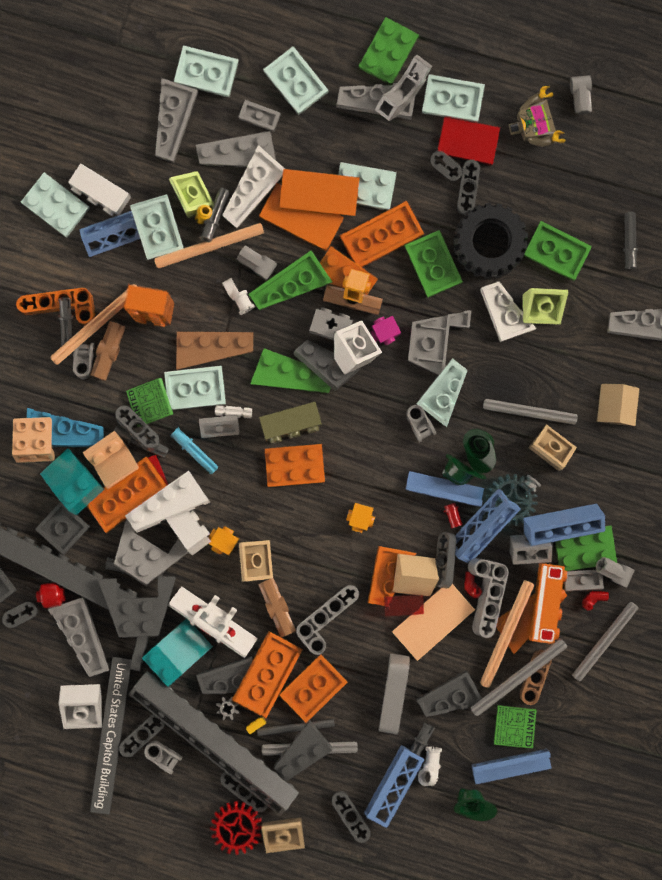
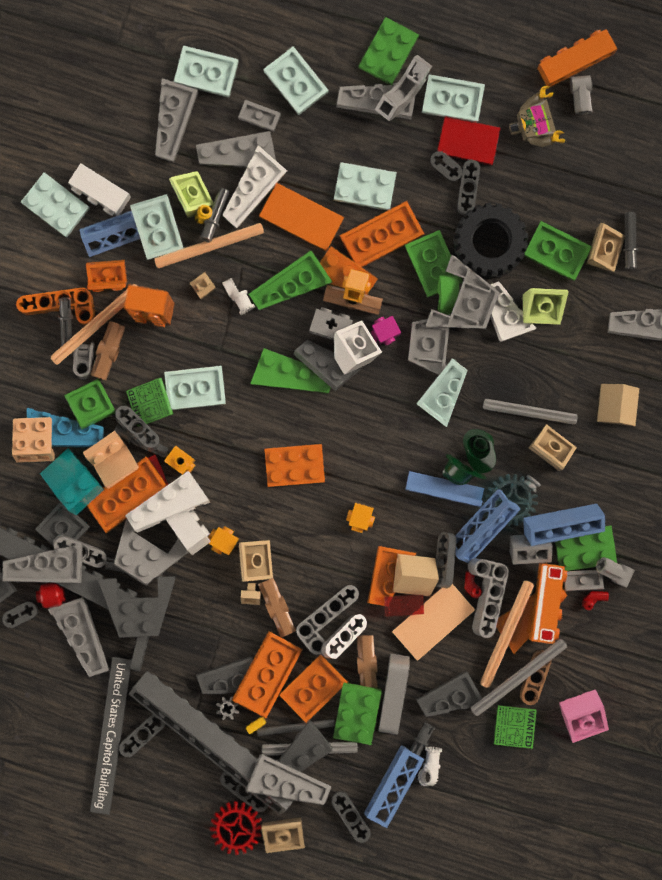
white slope [59,684,102,729] -> none
teal slope [142,618,213,687] -> none
light grey piece [145,741,182,774] -> none
white piece [168,587,258,658] -> none
medium azure axle [170,427,218,474] -> none
medium nougat wing [176,332,253,370] -> none
light grey plate [199,415,240,438] -> none
white axle [215,405,252,419] -> none
light grey piece [237,245,277,280] -> none
olive brick [259,402,322,444] -> none
orange tile [279,169,360,216] -> none
light grey piece [406,405,436,443] -> none
red pin [444,503,463,528] -> none
dark green piece [454,788,497,821] -> none
medium blue fence [471,749,552,784] -> none
light grey axle [572,602,638,681] -> none
none -> light grey wing [3,544,82,583]
none -> light grey beam [53,535,107,568]
none -> bright green tile [64,379,116,430]
none -> orange bracket [86,260,127,292]
none -> light orange brick [164,445,196,475]
none -> tan tile [190,273,216,299]
none -> tan tile [241,583,261,605]
none -> light grey wing [245,754,331,805]
none -> beam [321,614,367,658]
none -> bright green plate [333,682,382,745]
none -> medium nougat piece [357,635,378,689]
none -> light grey wing [425,255,500,328]
none -> bright green slope [437,274,459,315]
none -> orange brick [537,29,617,88]
none -> bright pink slope [559,689,609,743]
none -> tan slope [586,223,625,272]

